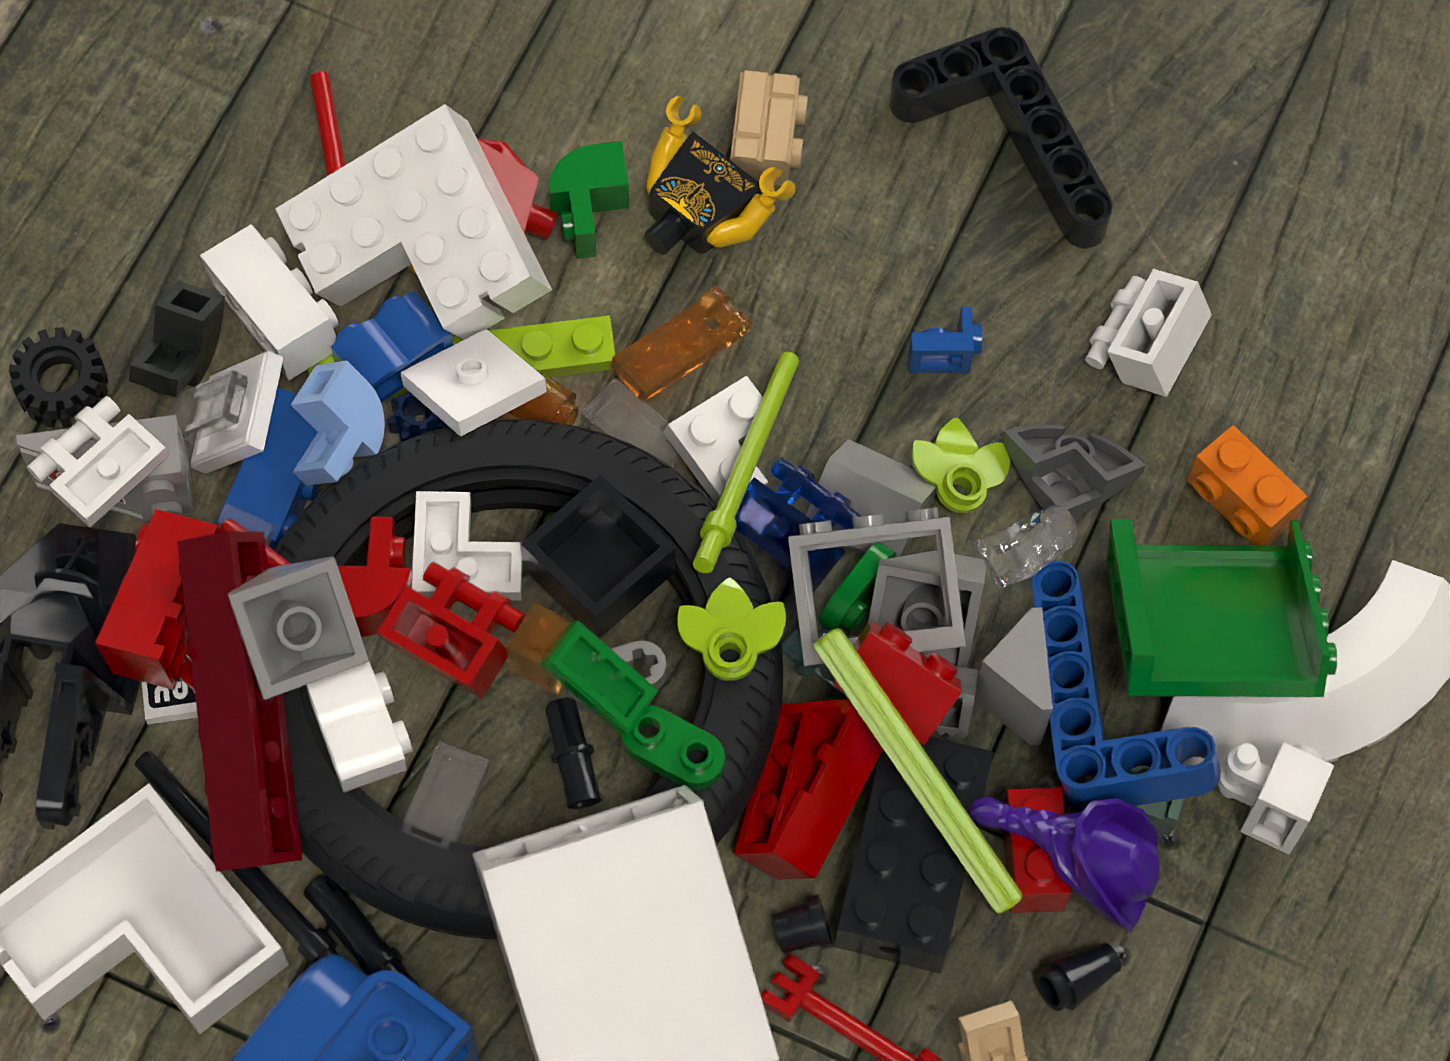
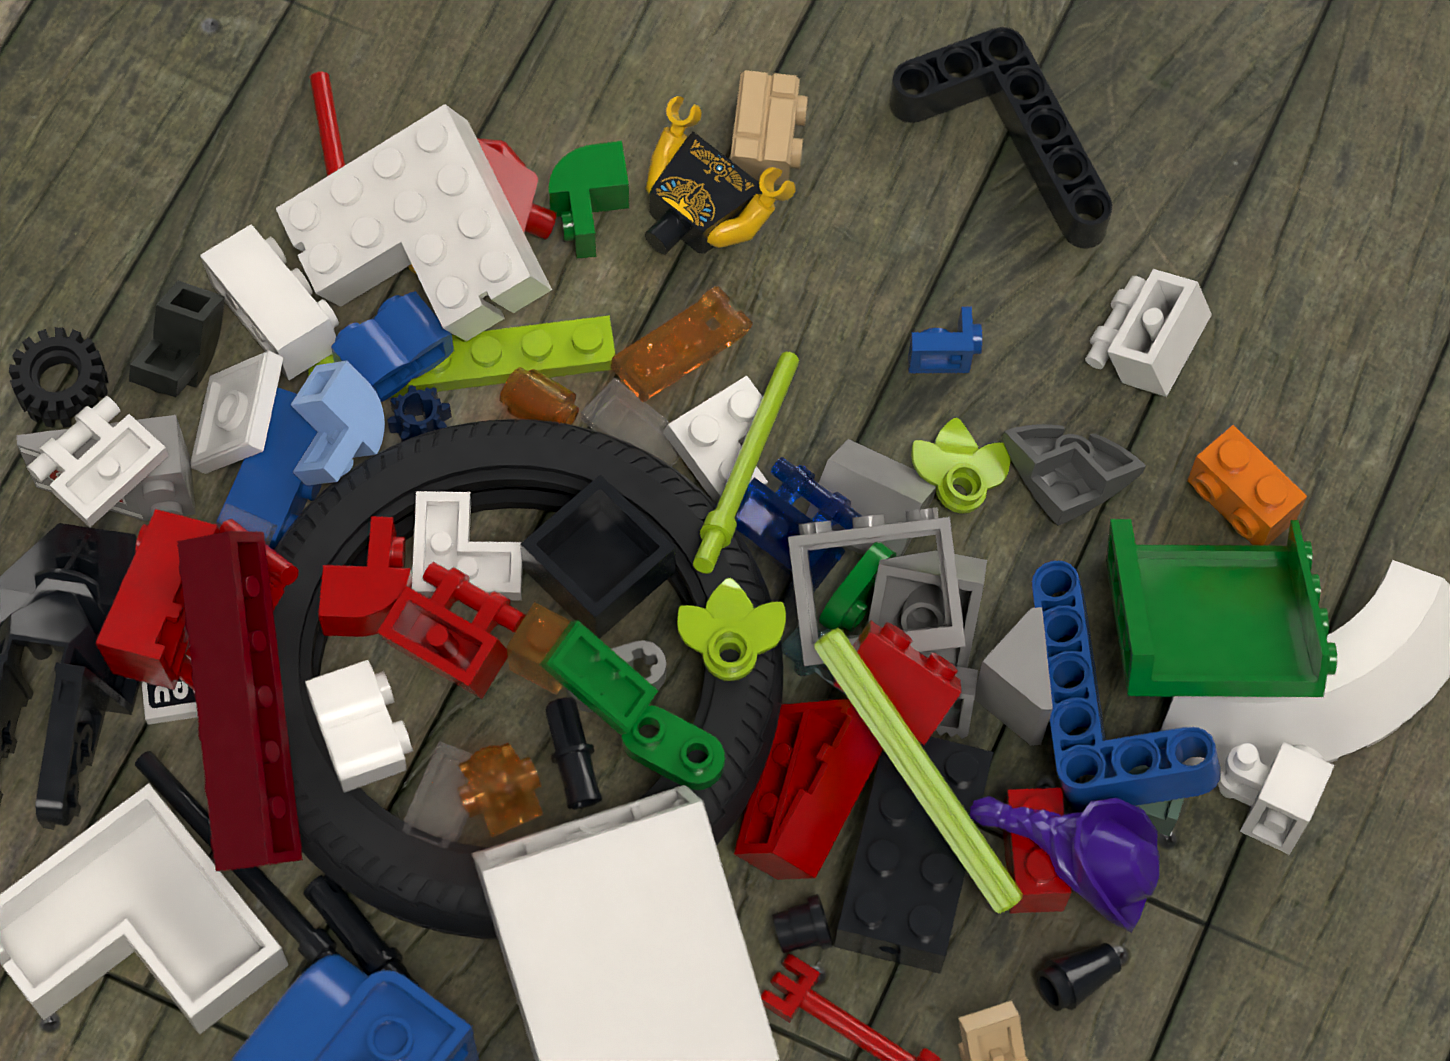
clear tile [172,370,248,445] -> none
light grey slope [227,556,369,700] -> none
white plate [401,329,547,436] -> none
clear leg [974,505,1077,589] -> none
none -> clear orange brick [456,742,544,837]

